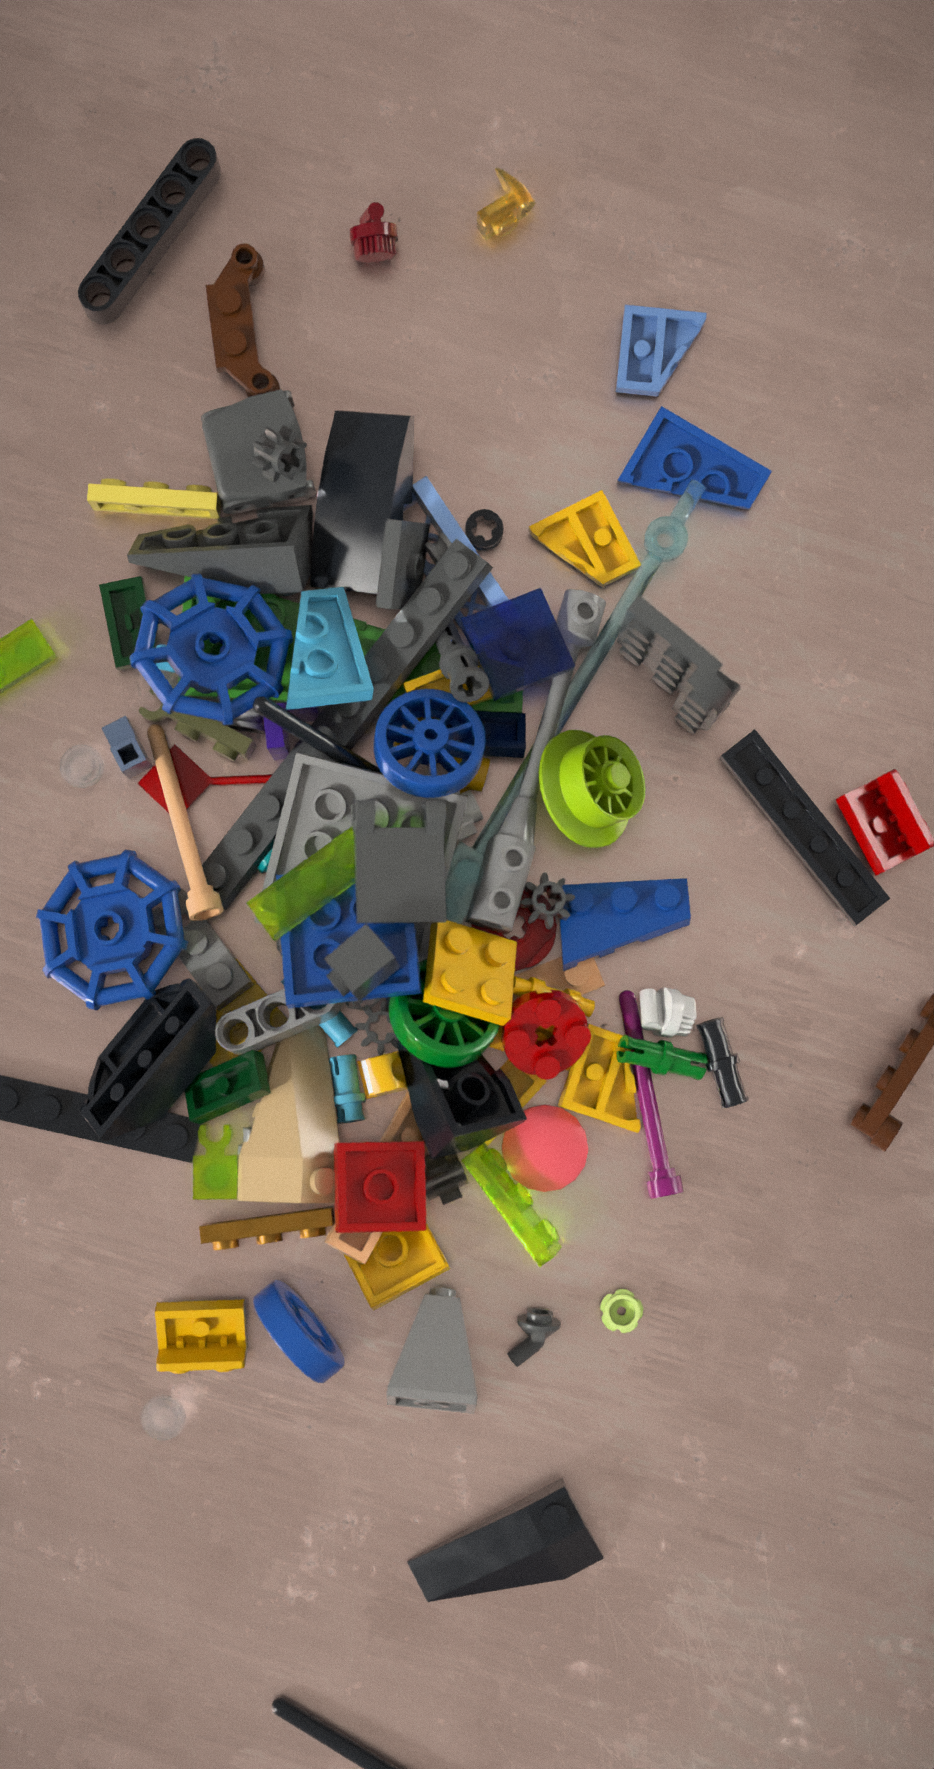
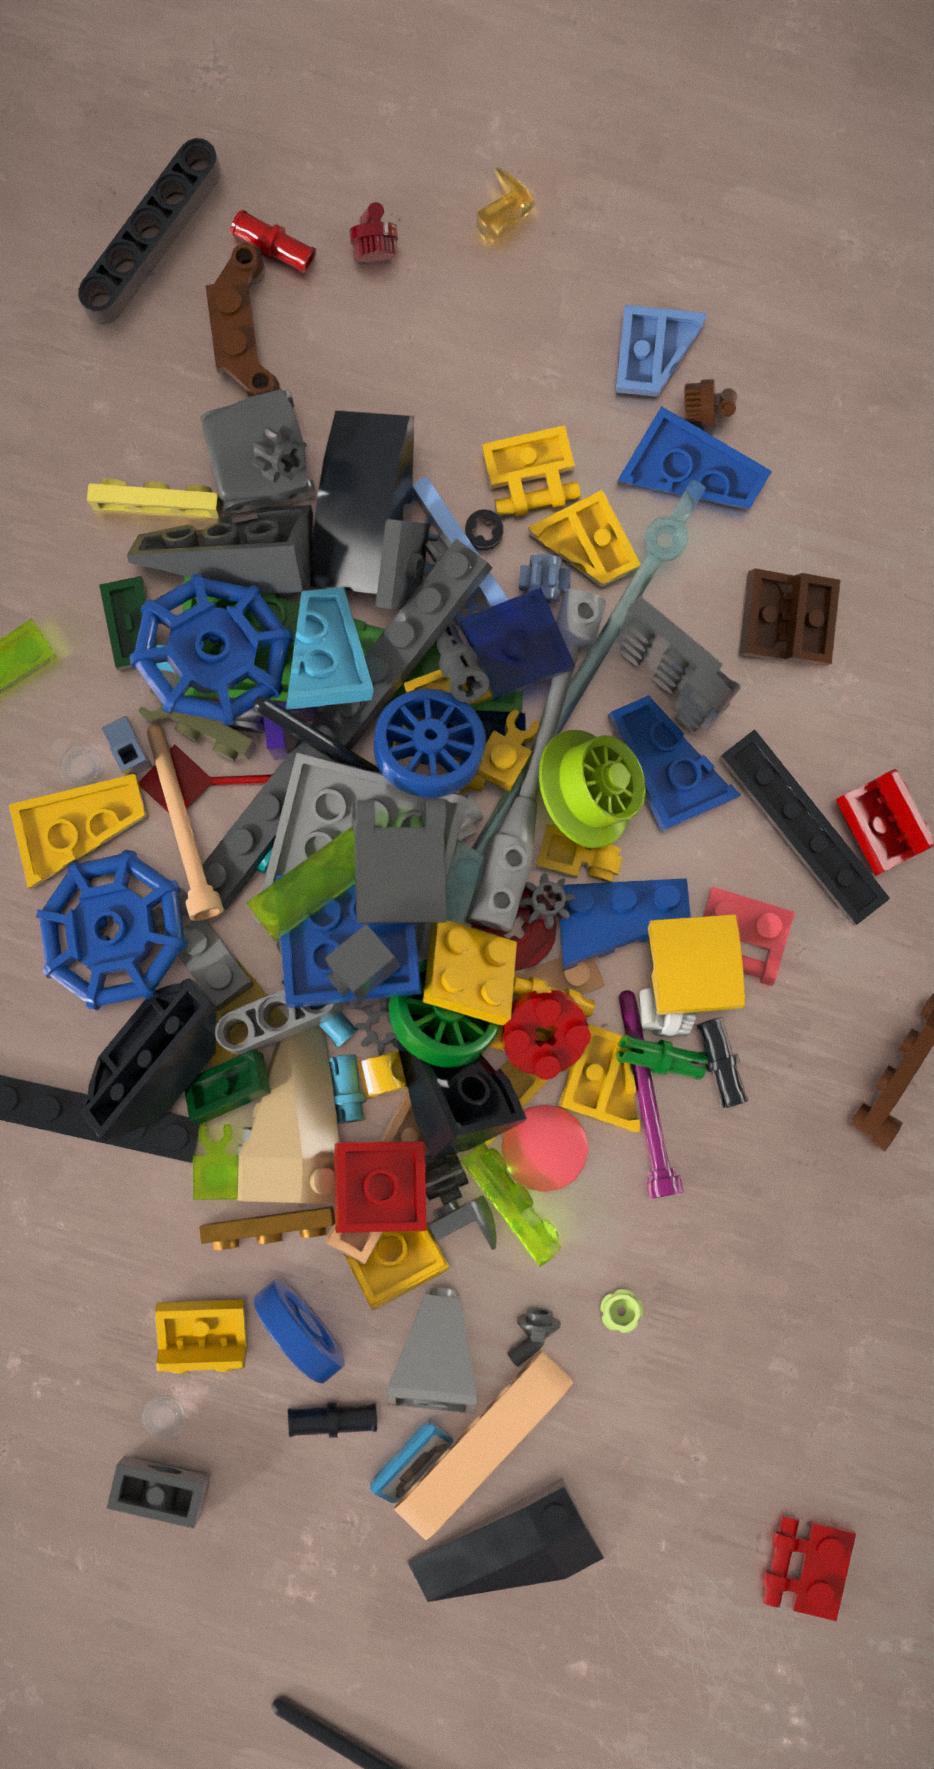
none -> yellow wing [9,774,147,889]
none -> dark grey brick [107,1456,210,1529]
none -> red pin [230,210,317,273]
none -> black pin [288,1402,377,1438]
none -> slope [370,1418,453,1503]
none -> light nougat beam [394,1350,574,1540]
none -> dark grey plate [429,1195,497,1250]
none -> yellow plate [477,709,539,792]
none -> yellow plate [482,425,581,517]
none -> sand blue gear [519,554,571,604]
none -> yellow plate [536,824,623,882]
none -> blue wing [607,695,741,832]
none -> yellow slope [648,914,745,1015]
none -> reddish brown piece [684,379,737,428]
none -> coral plate [702,887,795,987]
none -> reddish brown slope [739,568,841,665]
none -> red plate [762,1515,856,1622]

